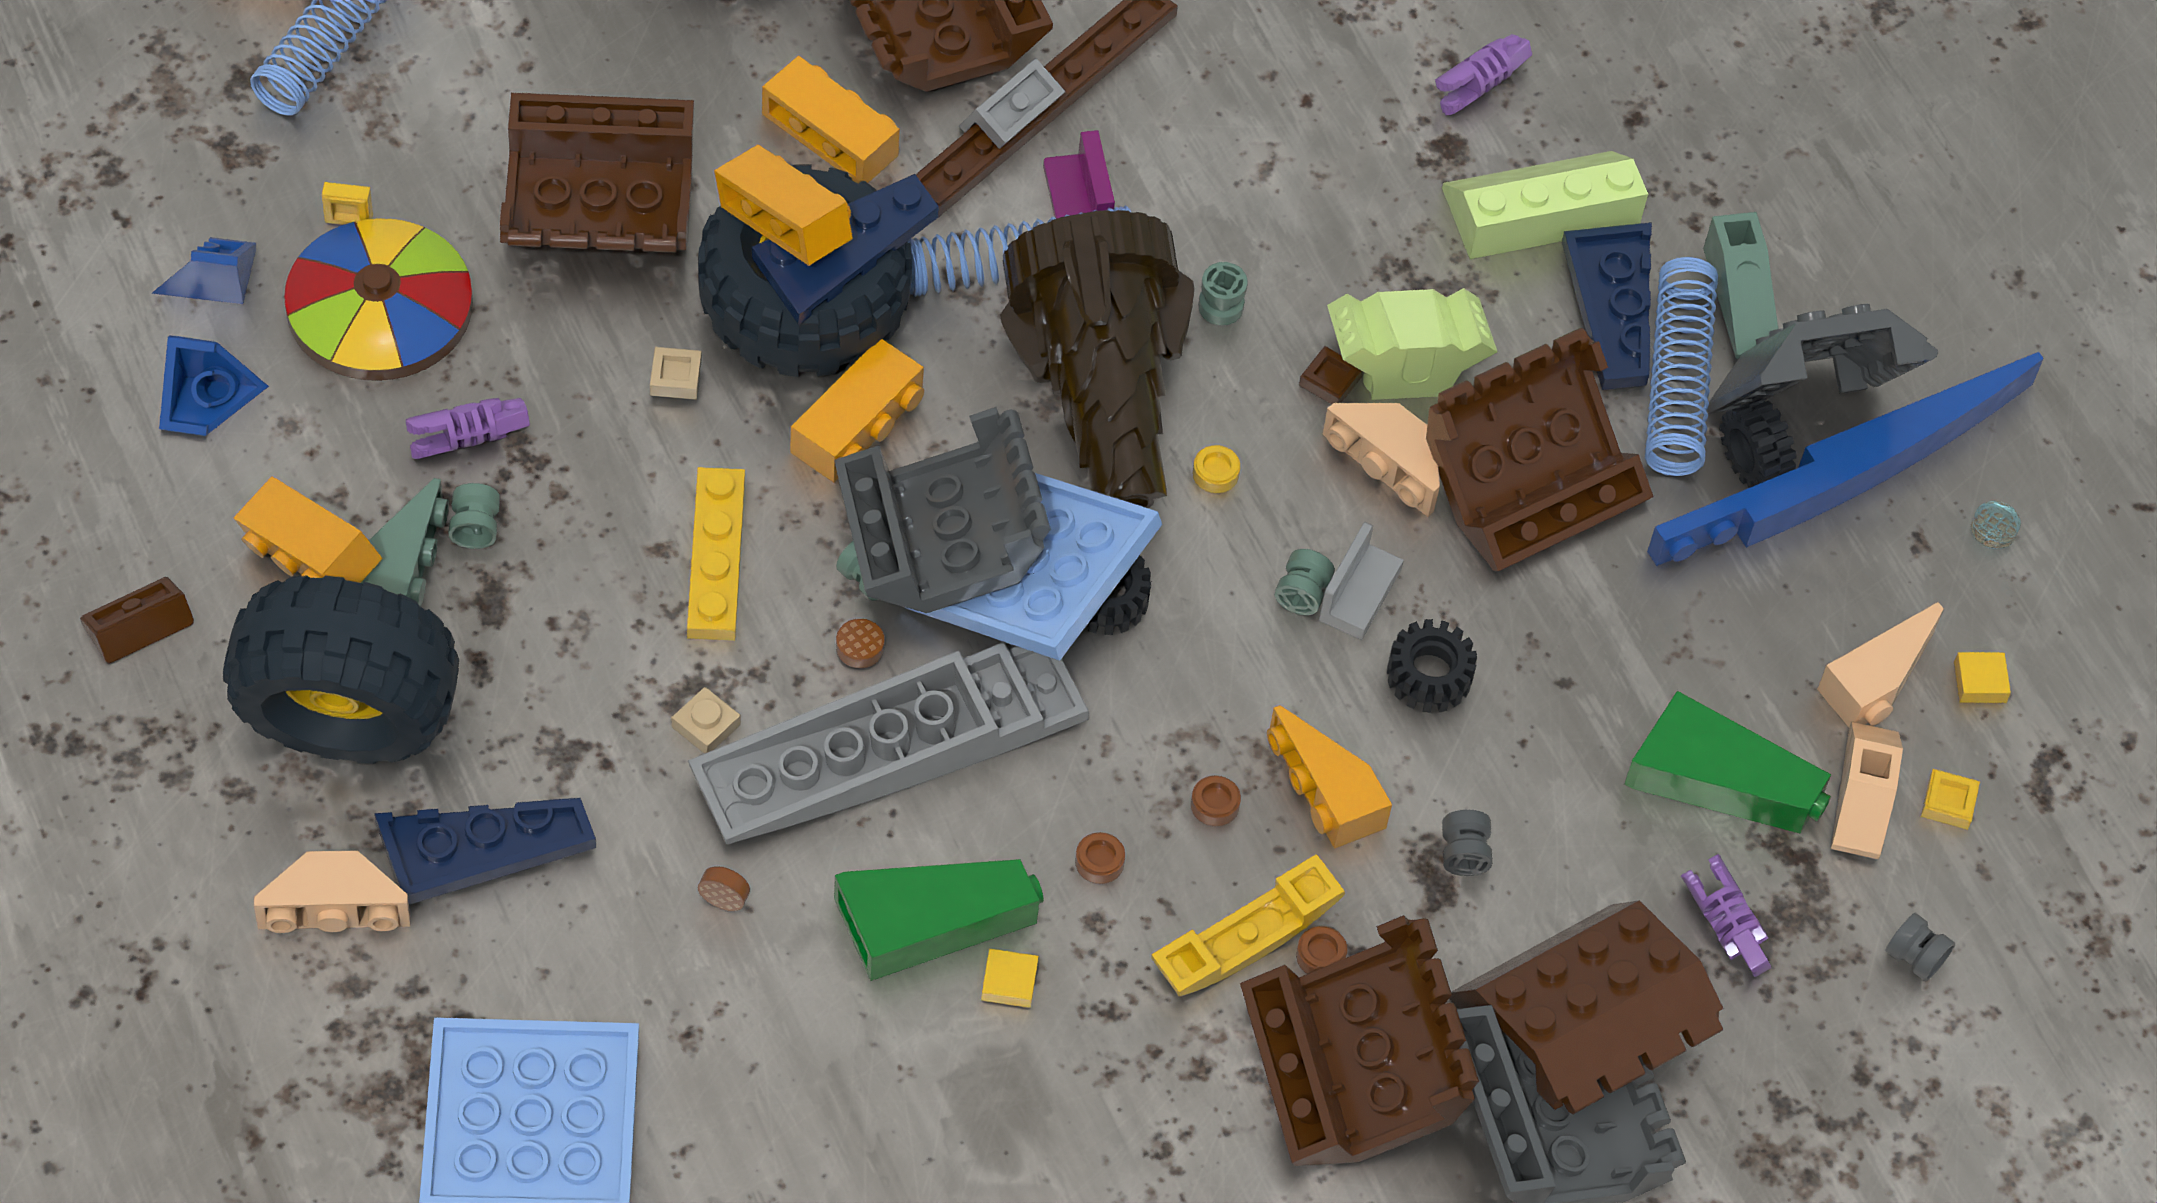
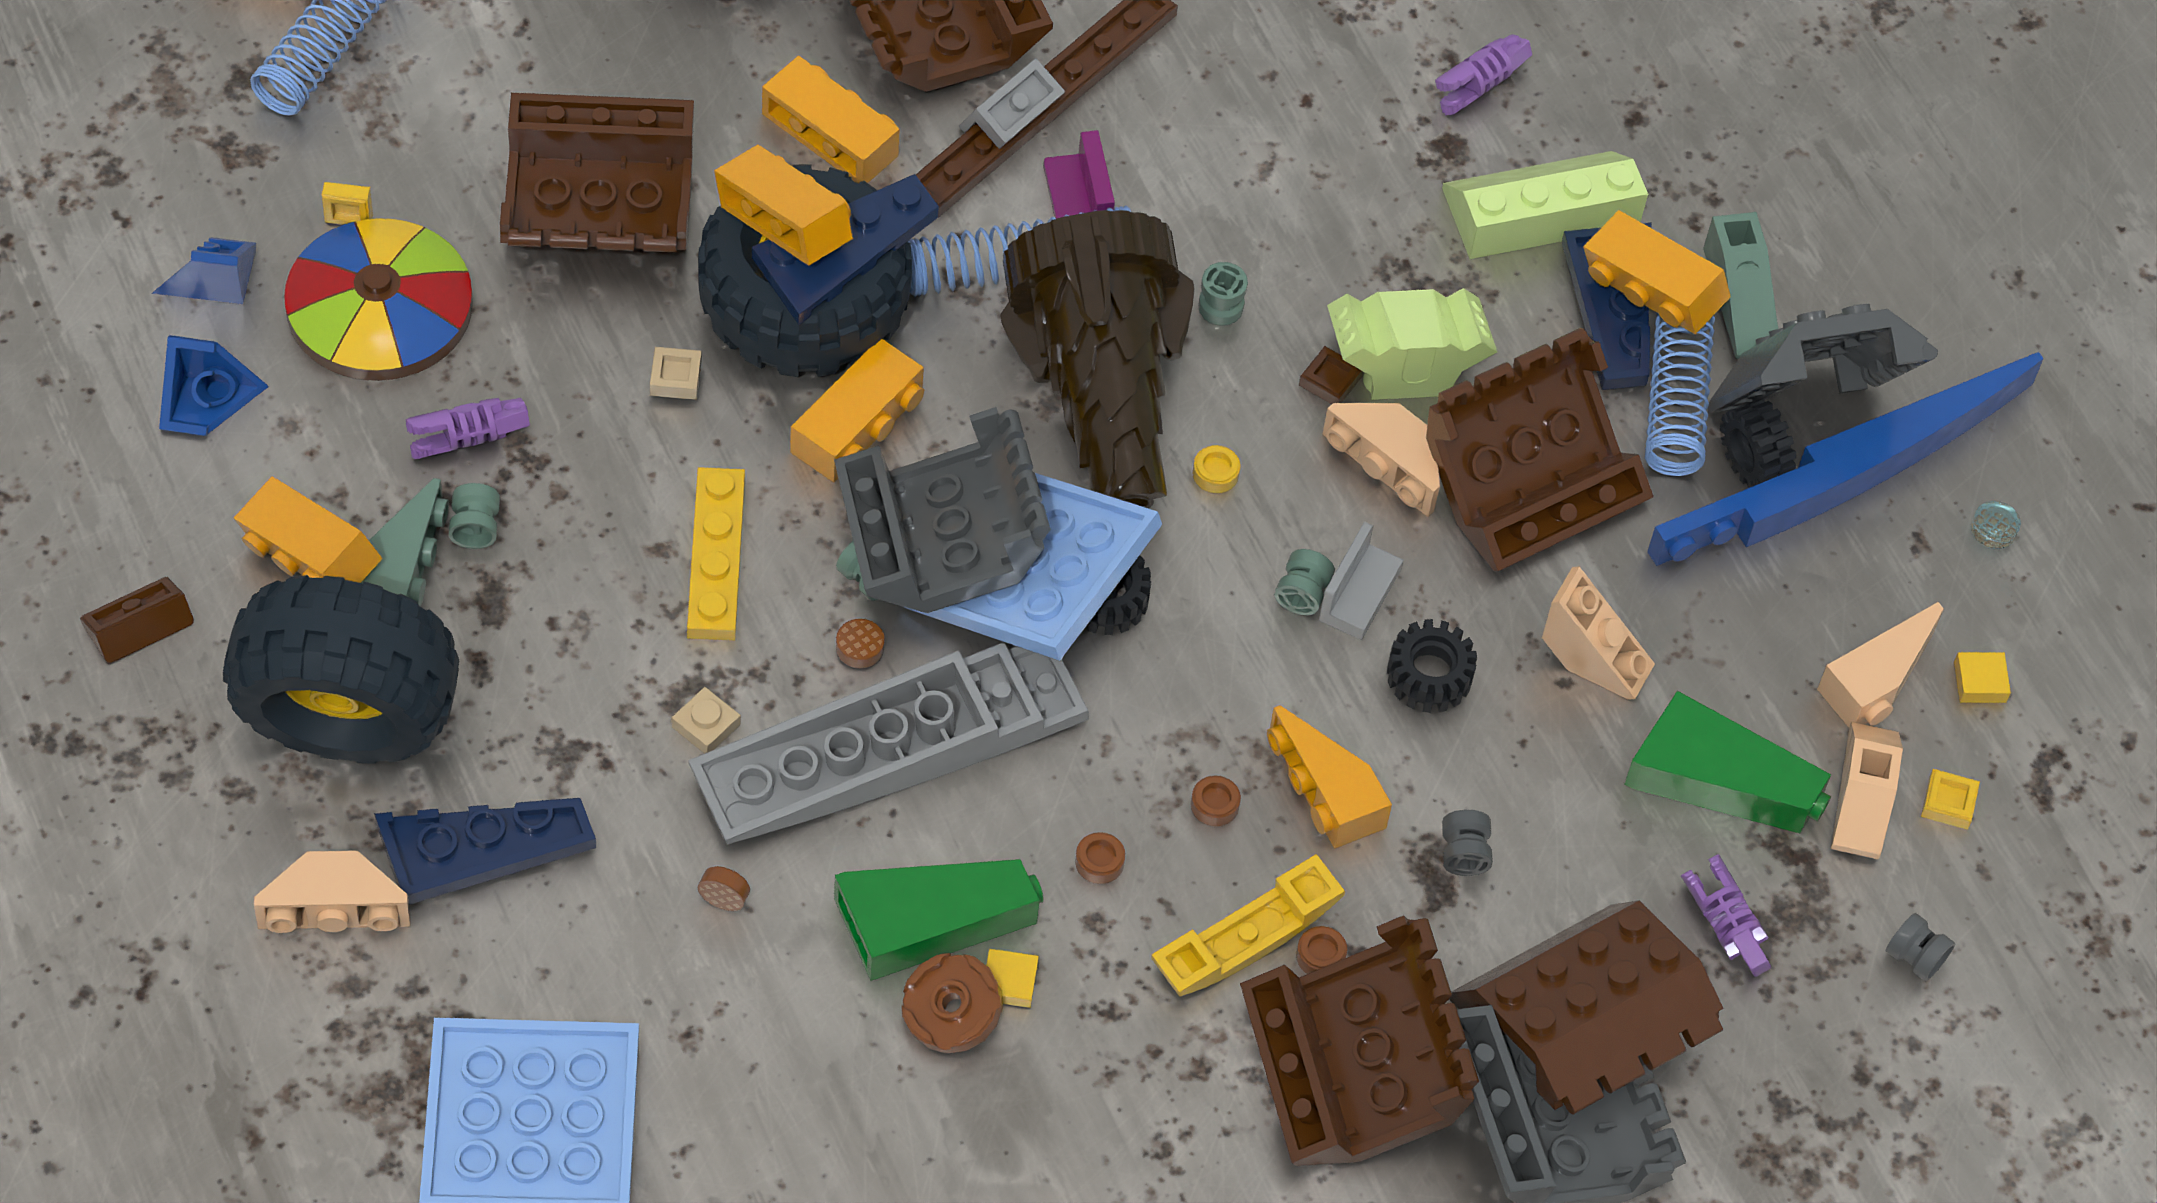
none -> dark orange plate [902,953,1003,1054]
none -> light nougat slope [1542,566,1655,700]
none -> light orange brick [1583,210,1731,334]

